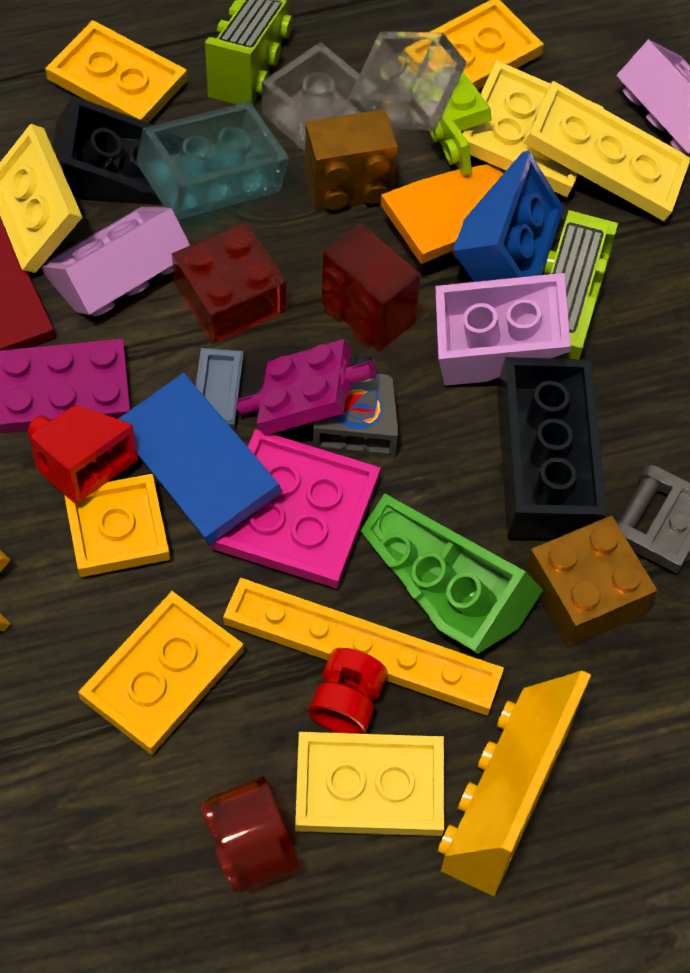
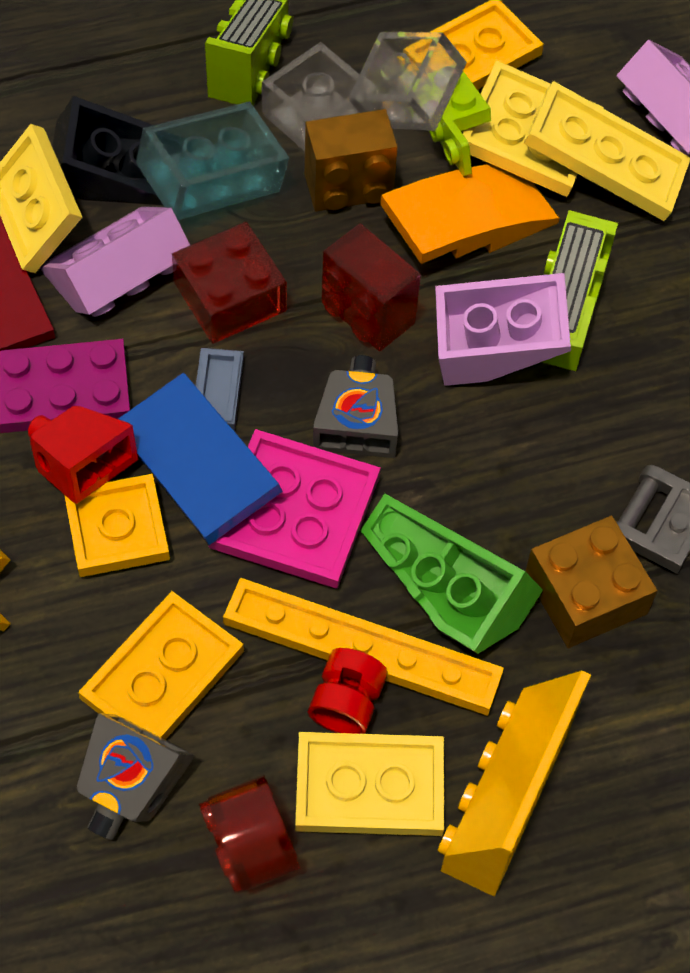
yellow plate [45,20,188,123] -> none
magenta plate [236,339,377,435] -> none
blue slope [453,151,564,282] -> none
black slope [497,357,607,539] -> none
none -> dark grey torso [77,713,194,840]

